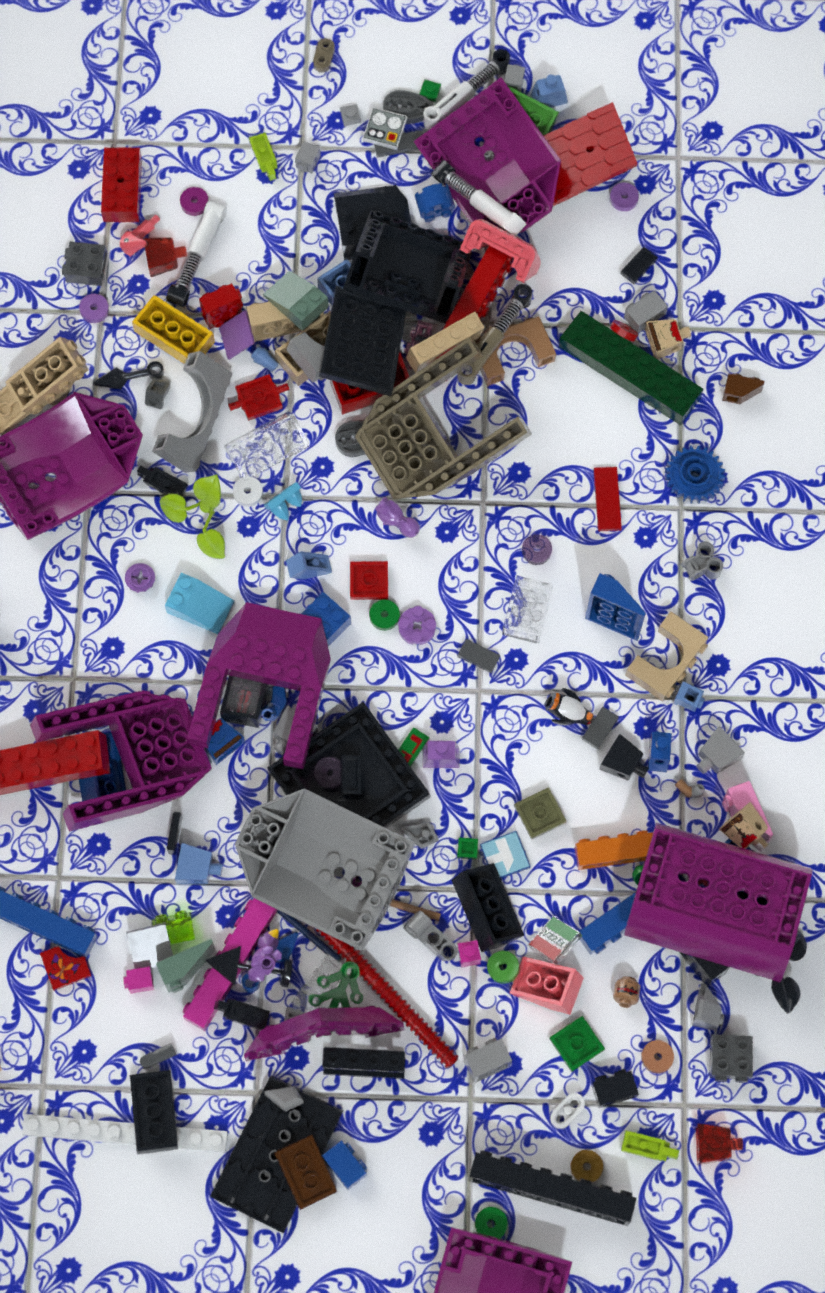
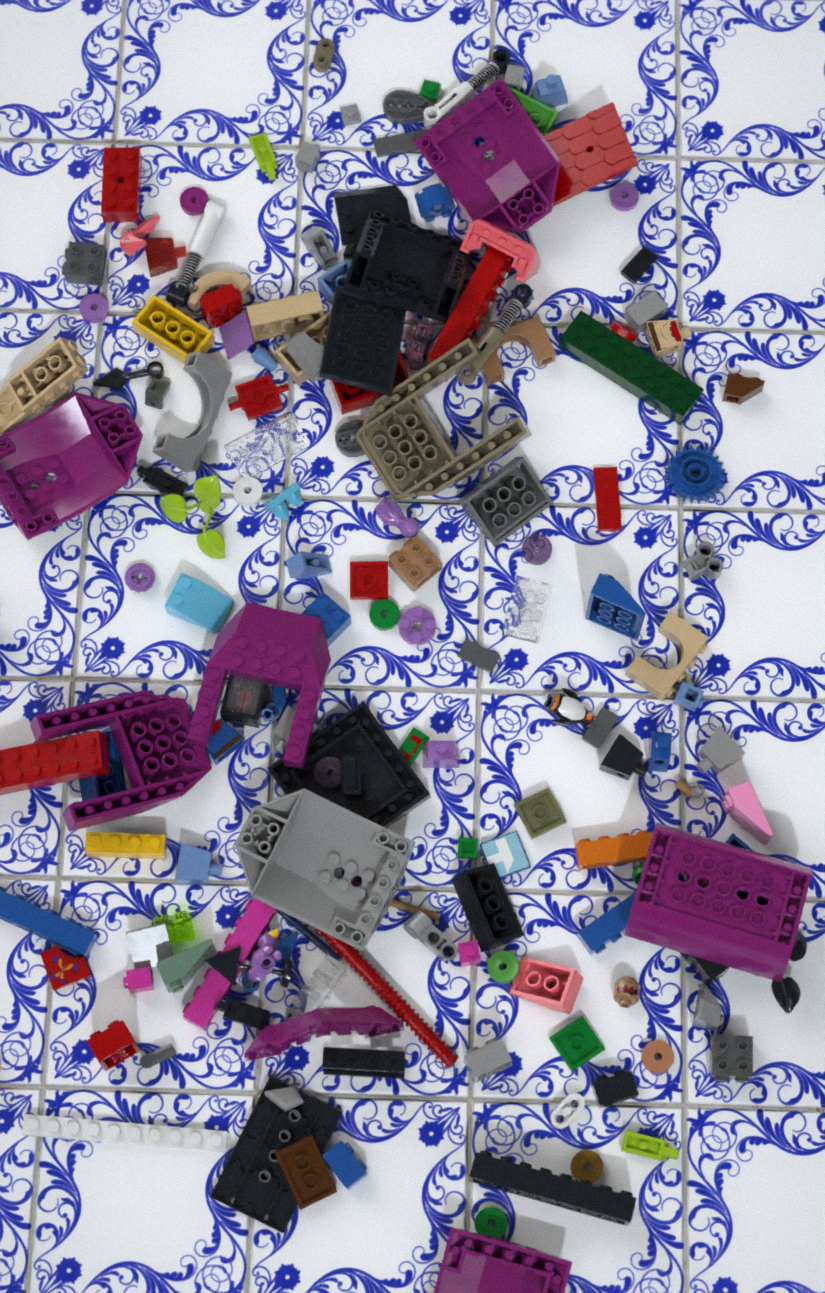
black plate [130,1070,178,1155] -> none
black tile [167,812,183,855] -> none
sand green slope [263,270,329,331] -> none
green plant [308,961,364,1033] -> none
tile [363,107,407,150] -> none
light grey piece [401,823,439,849] -> none
tan arch [406,312,485,373] -> none
piece [431,160,526,236] -> none
tile [527,915,582,965] -> none
clear red torso [695,1123,743,1165] -> none
tan torso [719,802,768,852] -> none
none -> yellow brick [85,832,167,860]
none -> red brick [87,1020,141,1072]
none -> tan arch [189,270,252,313]
none -> light grey slope [299,226,338,269]
none -> medium nougat brick [389,536,442,592]
none -> dark grey slope [458,457,553,547]

